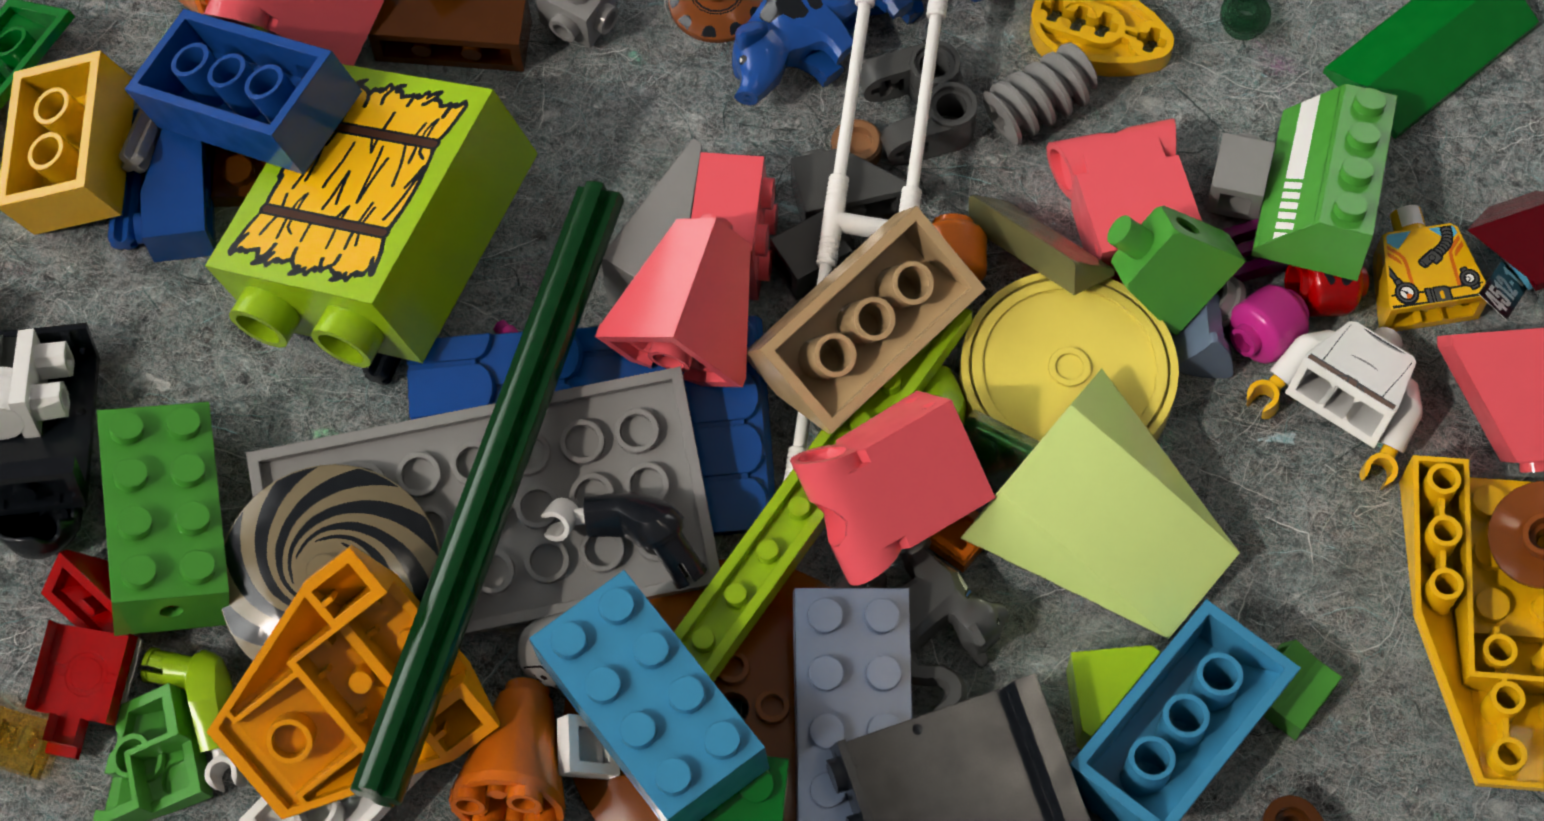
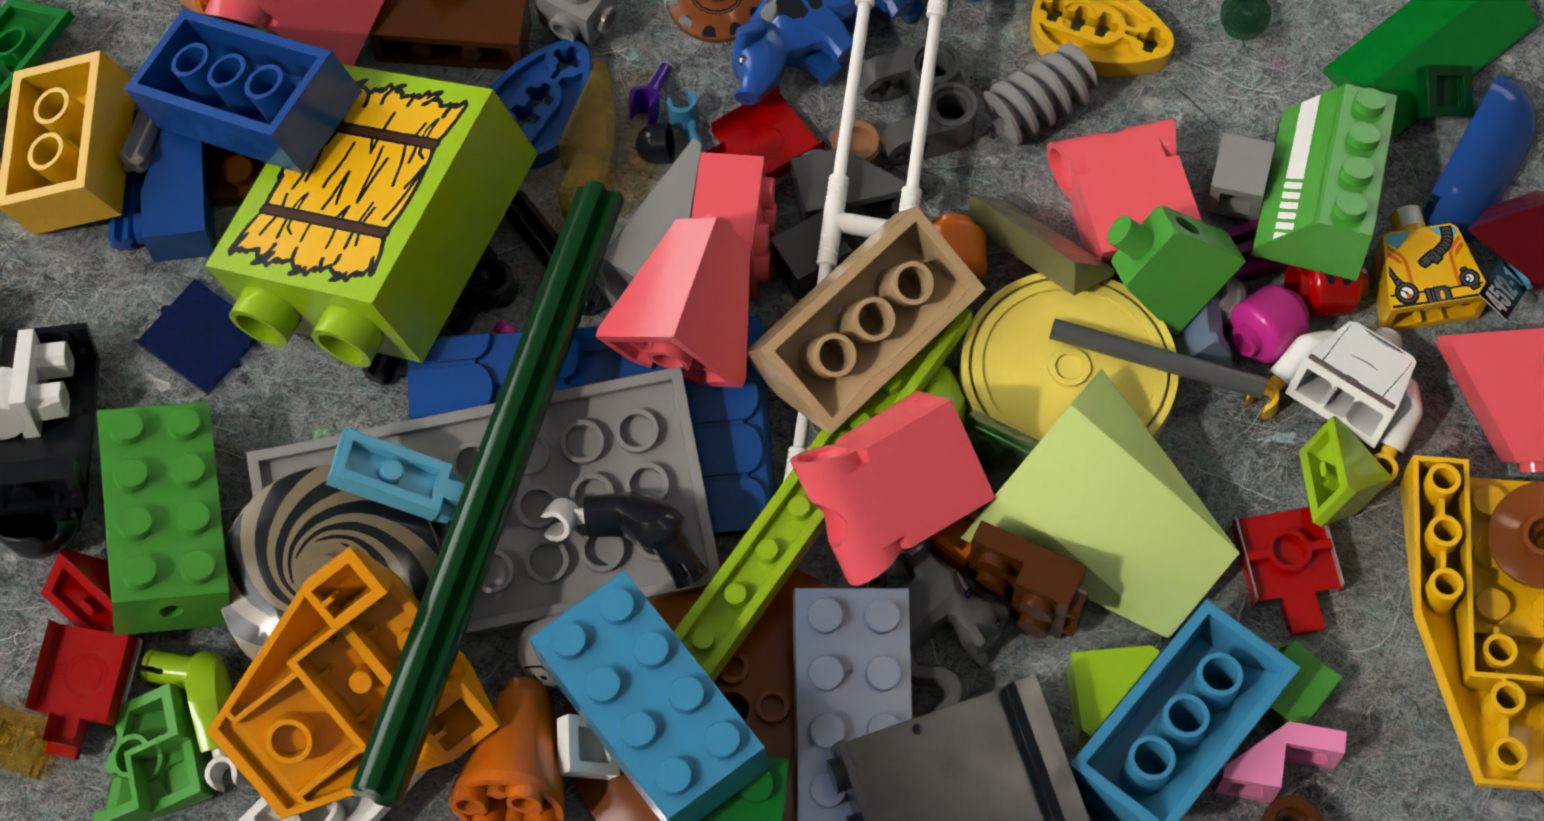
none -> clear blue piece [136,279,258,396]
none -> medium azure hinge [326,428,465,523]
none -> black bar [448,244,518,336]
none -> blue piece [490,39,592,169]
none -> black axle [505,190,606,317]
none -> clear yellow slope [557,59,619,218]
none -> dark purple hand [628,63,672,125]
none -> black hinge [635,122,675,165]
none -> dark azure hand [666,90,707,152]
none -> red piece [707,84,825,185]
none -> reddish brown plate [968,520,1091,639]
none -> dark grey bar [1049,318,1268,399]
none -> bright pink slope [1215,721,1347,803]
none -> red piece [1231,507,1345,636]
none -> lime slope [1299,416,1393,527]
none -> dark green plate [1416,65,1474,120]
none -> blue brick [1422,75,1536,244]

